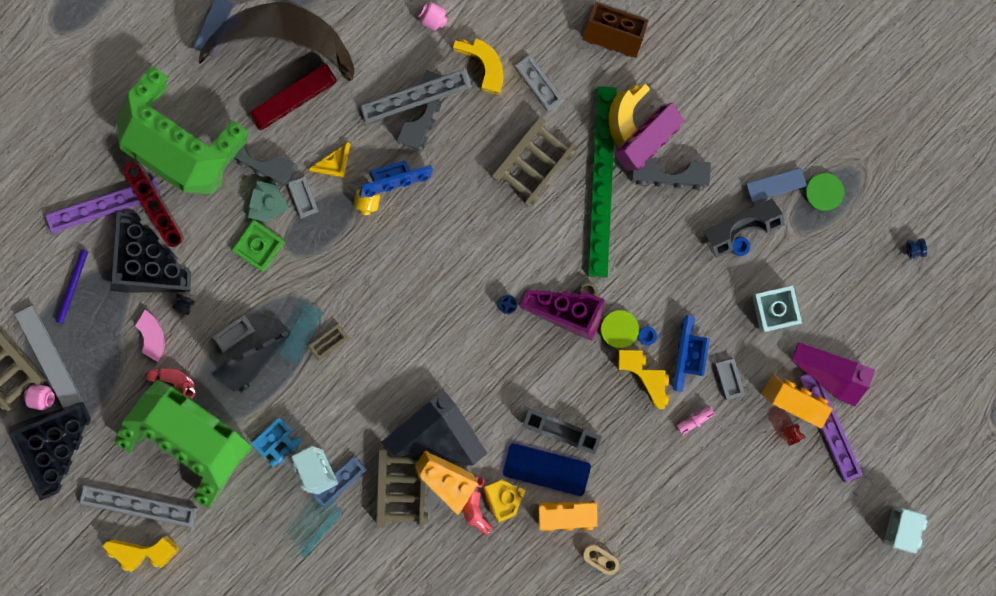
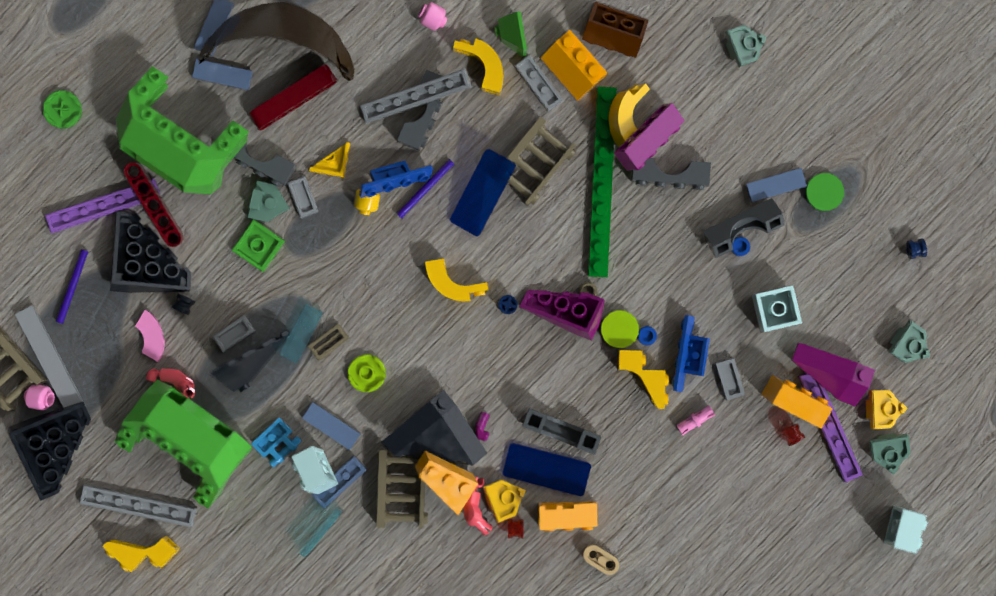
none -> bright green tile [43,90,82,129]
none -> sand blue tile [192,59,253,90]
none -> sand blue tile [302,402,361,450]
none -> lime tile [348,354,386,392]
none -> dark purple bar [396,159,454,219]
none -> yellow arch [425,259,488,302]
none -> clear blue piece [450,149,516,236]
none -> magenta arm [475,412,490,441]
none -> bright green slope [495,11,527,57]
none -> clear red wheel [508,519,524,539]
none -> light orange slope [540,30,607,101]
none -> sand green plate [724,25,767,68]
none -> yellow plate [866,390,908,429]
none -> sand green plate [869,433,911,475]
none -> sand green plate [888,320,930,363]

